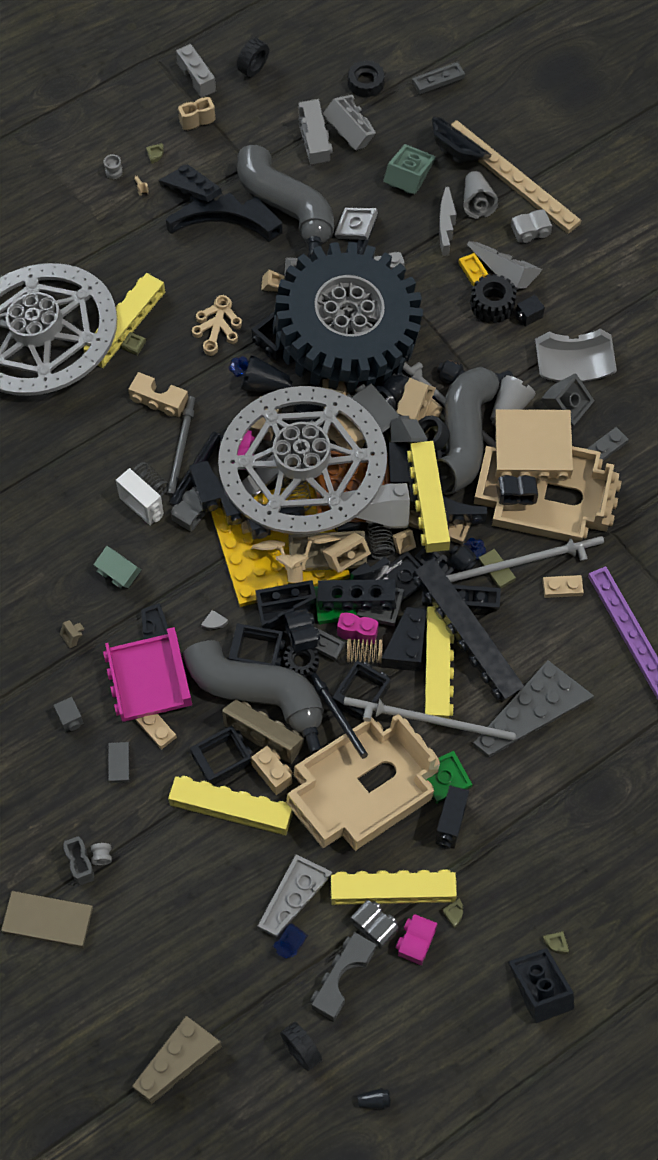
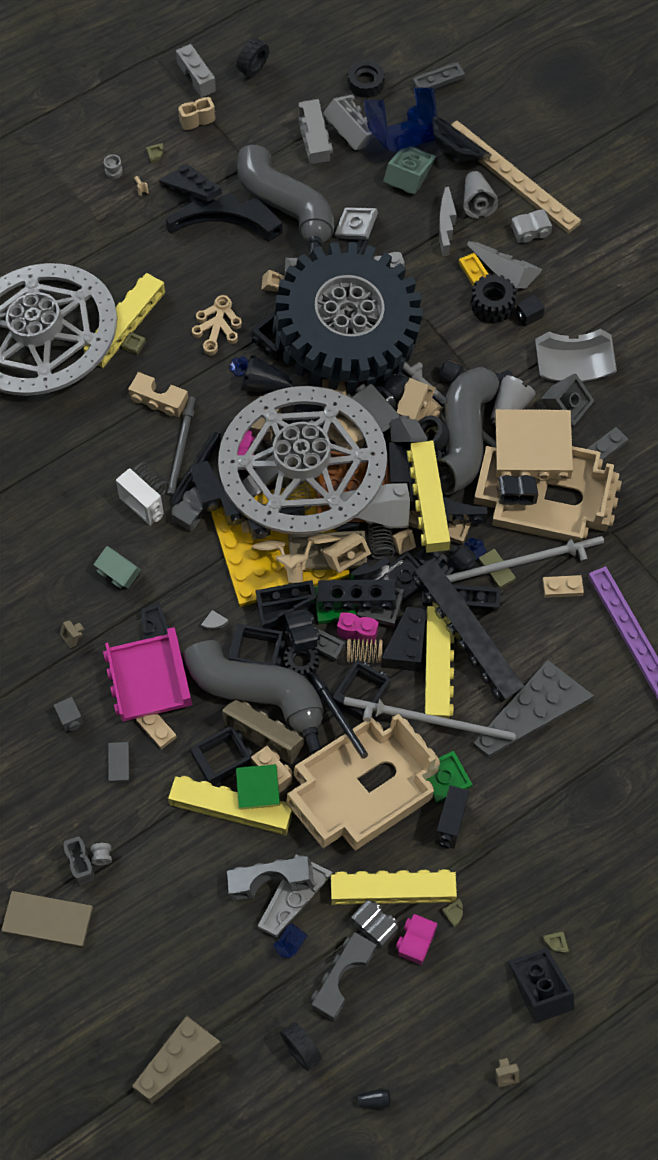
none -> arch [227,856,314,902]
none -> green tile [236,764,280,810]
none -> clear blue windscreen [364,87,438,151]
none -> dark tan tile [496,1058,519,1087]

